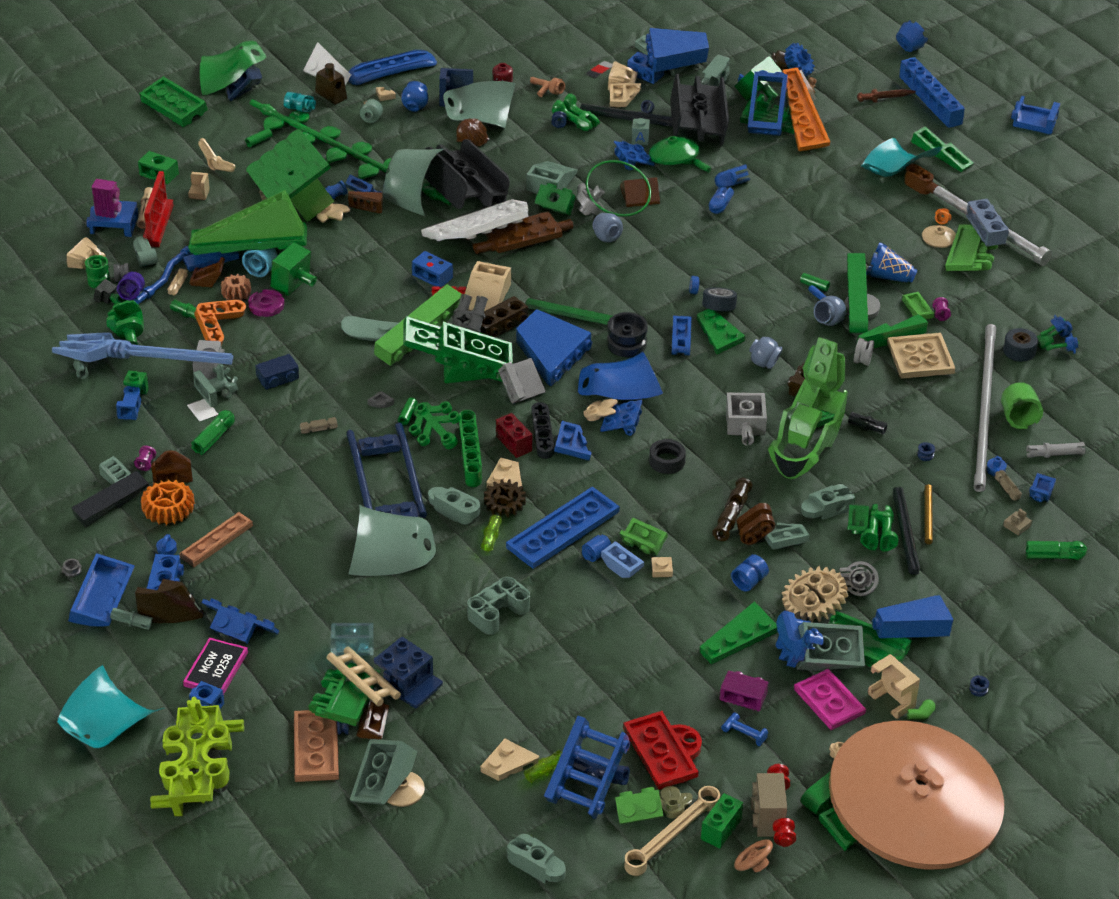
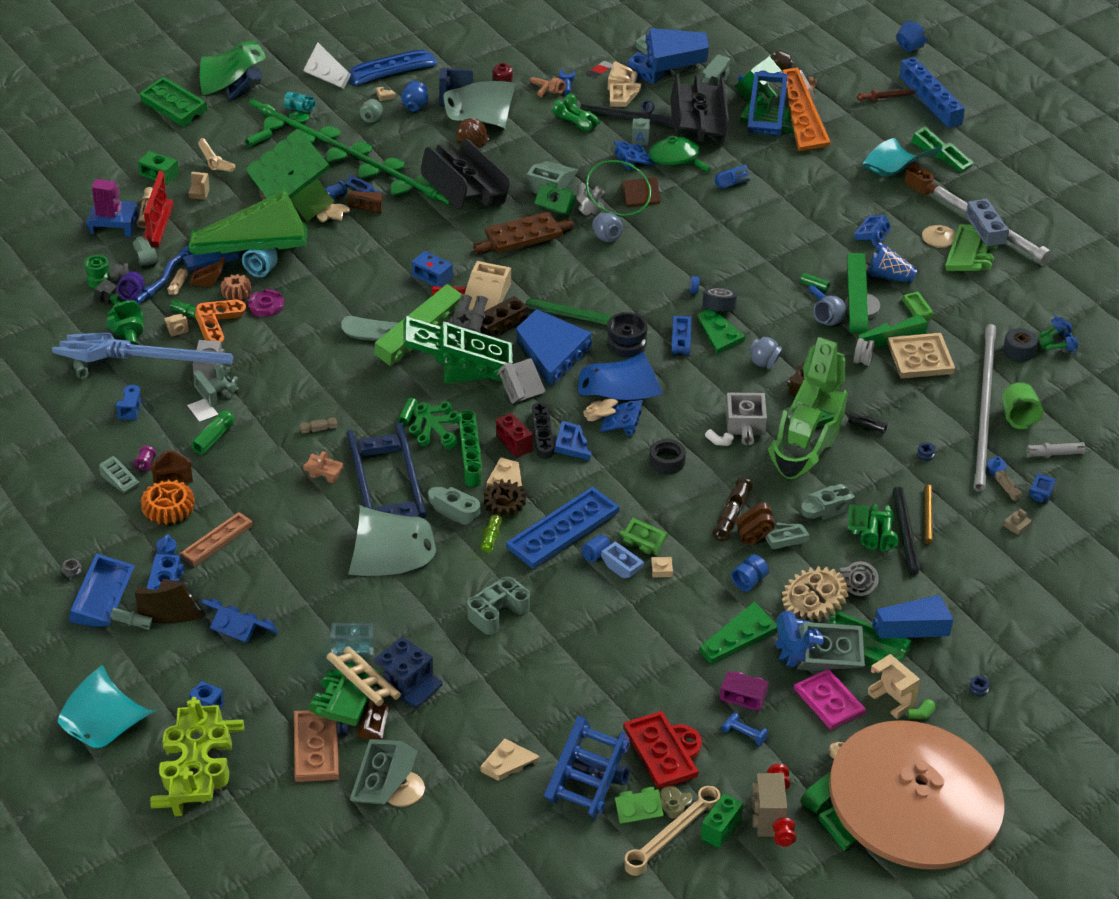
tan piece [66,237,106,269] -> none
black slope [72,471,149,528] -> none
green bracket [123,370,149,395] -> none
black tile [183,638,248,695] -> none
dark blue brick [255,354,299,390] -> none
green brick [271,242,317,296] -> none
dark brown torso [315,63,347,105] -> none
dark grey tile [367,391,394,408] -> none
sand green piece [382,148,445,216] -> none
white plate [421,199,528,241] -> none
sand green piece [507,834,566,883] -> none
clear neon green pin [524,750,562,783] -> none
dark blue bush [552,111,567,128] -> none
blue arm [709,187,734,214] -> none
nougat piece [734,839,773,872] -> none
blue gear [784,43,815,77] -> none
magenta bush [932,297,951,321] -> none
orange plate [935,208,952,225] -> none
blue panel [1011,96,1060,134] -> none
green piece [1026,541,1087,560] -> none
none -> tan bracket [164,314,189,337]
none -> nougat hips [303,451,343,483]
none -> blue piece [559,69,575,95]
none -> white arm [705,429,734,446]
none -> blue bracket [854,215,891,247]

